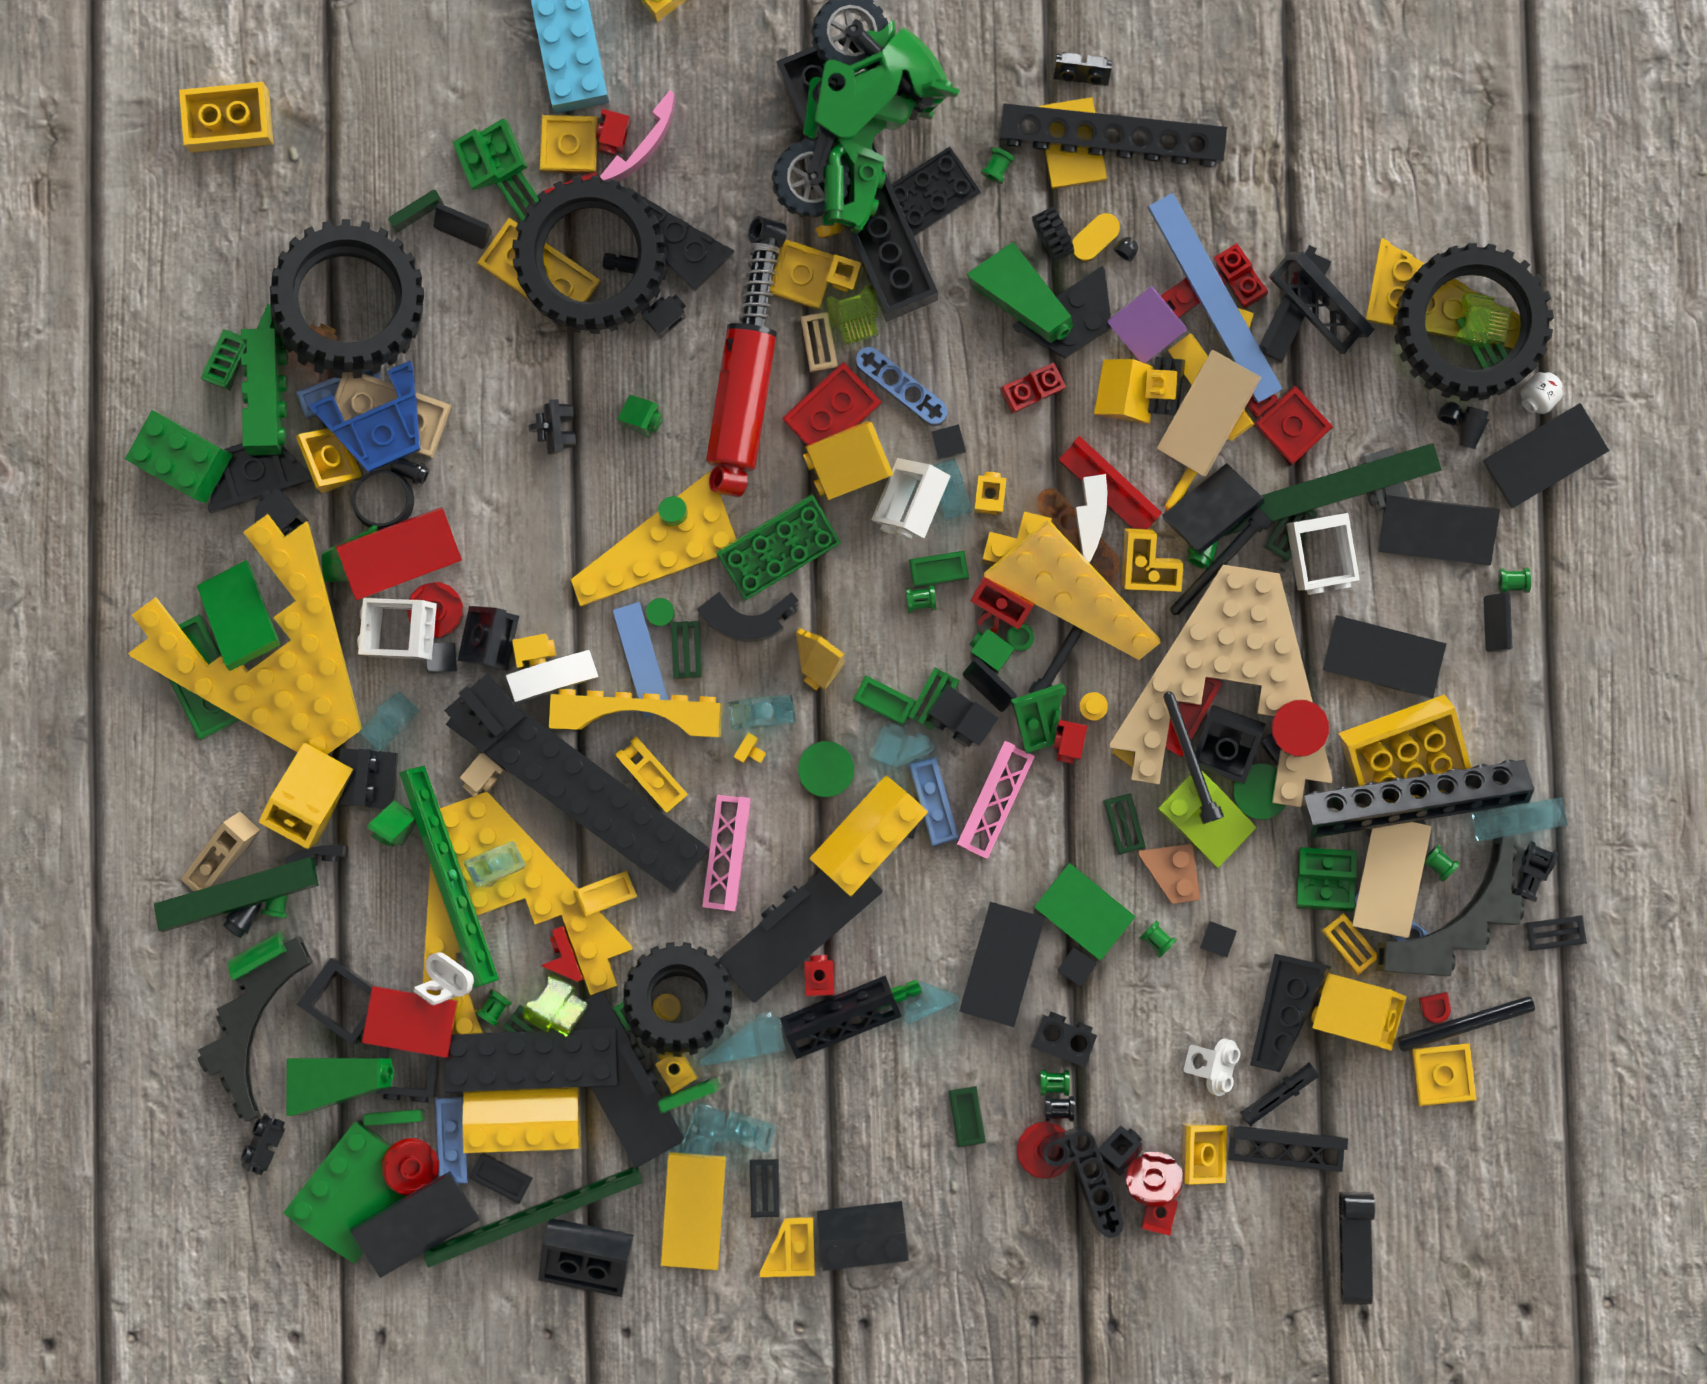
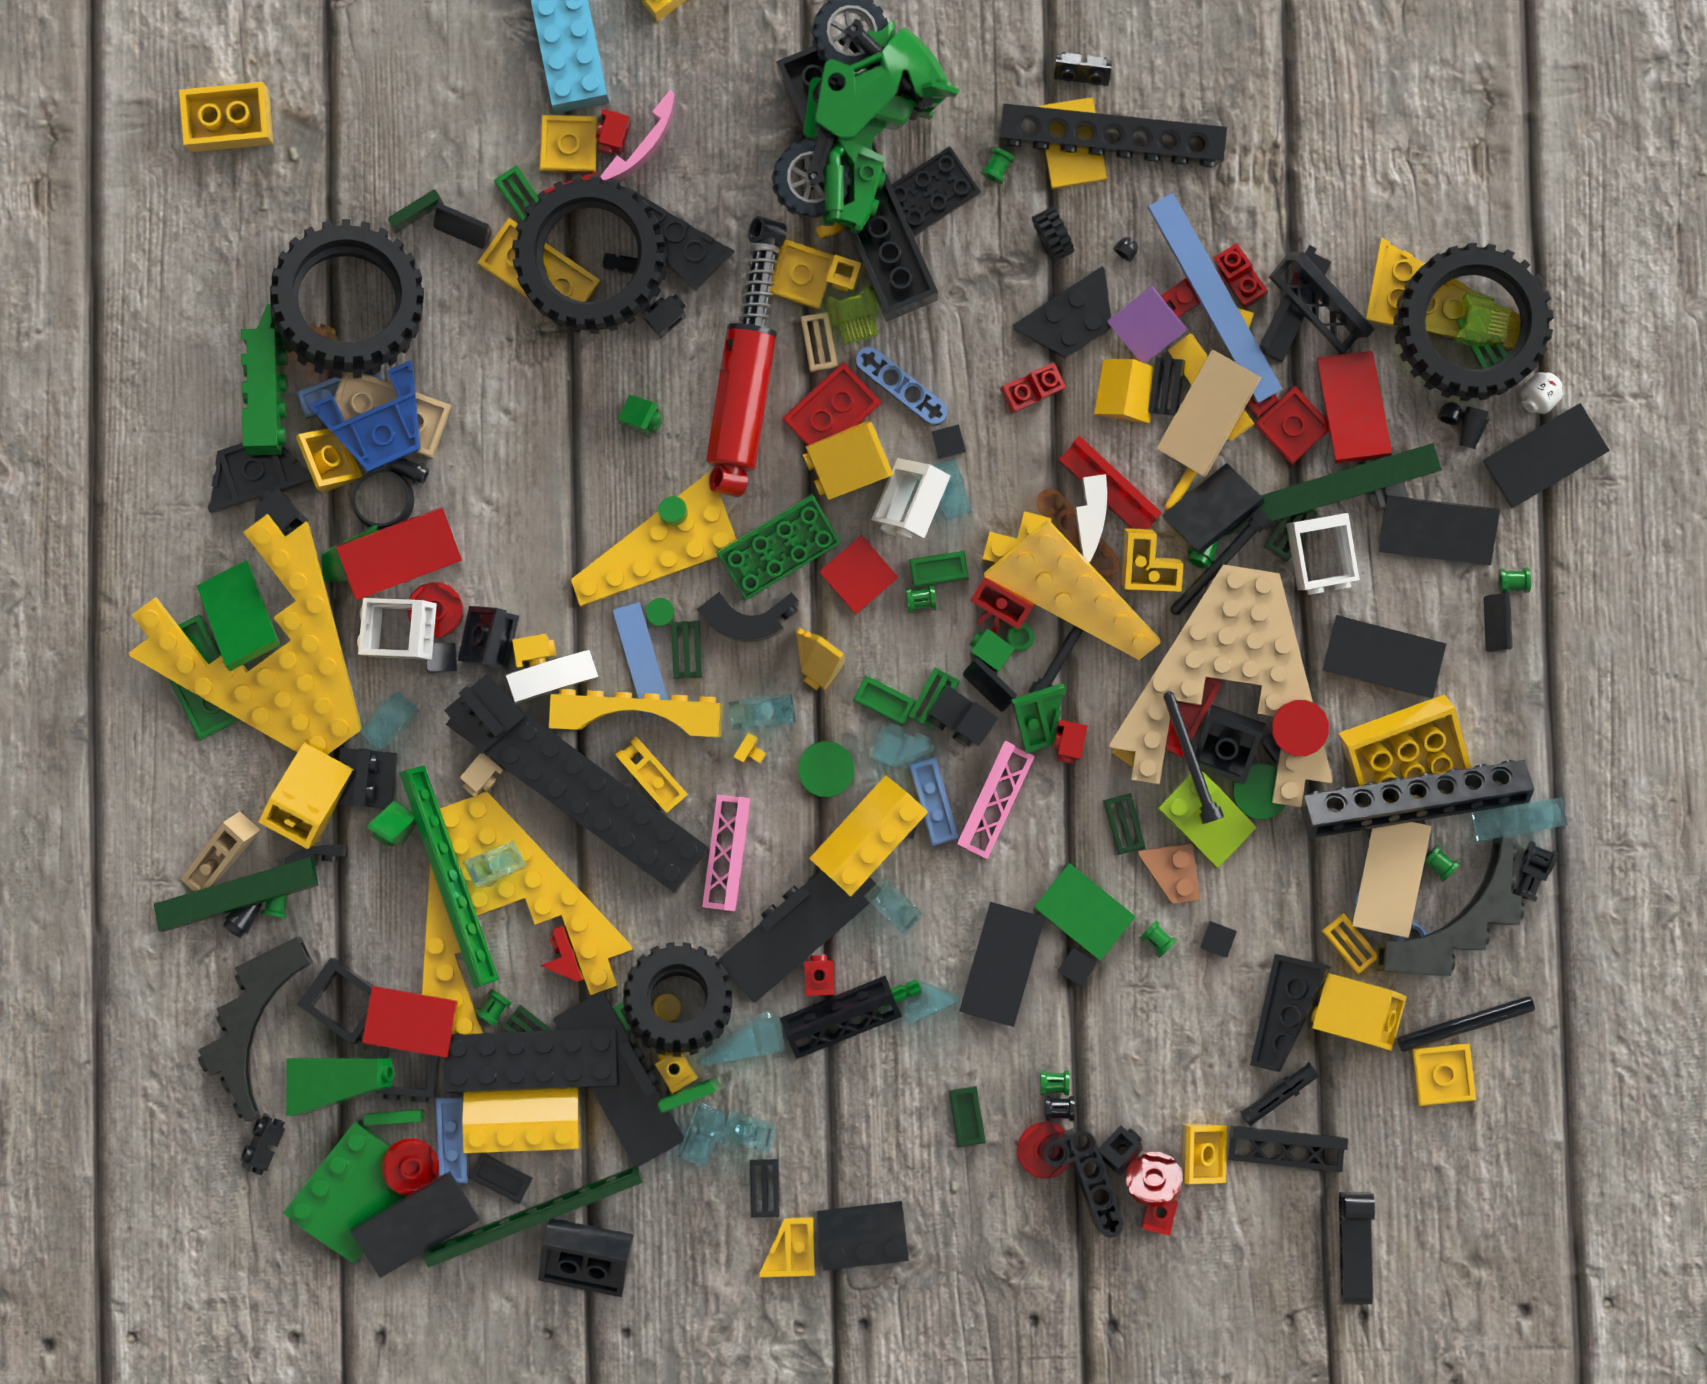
green brick [125,410,233,504] -> none
green slope [201,329,247,391] -> none
green slope [228,930,287,981] -> none
white bracket [414,952,474,1005] -> none
green slope [452,118,528,190] -> none
clear neon green piece [523,973,588,1036] -> none
black hips [528,399,576,455] -> none
yellow tile [573,870,637,918] -> none
yellow tile [661,1152,726,1270] -> none
green slope [967,242,1074,343] -> none
yellow brick [974,472,1007,515] -> none
black brick [1031,1011,1097,1067] -> none
yellow tile [1072,213,1120,262] -> none
yellow plate [1079,692,1108,721] -> none
yellow tile [1145,370,1178,400] -> none
white bracket [1184,1039,1240,1096] -> none
green slope [1296,847,1357,912] -> none
red tile [1418,992,1451,1023] -> none
black tile [1525,915,1587,951] -> none
none -> red tile [819,535,899,615]
none -> clear light blue slope [864,877,924,935]
none -> red tile [1316,351,1392,464]

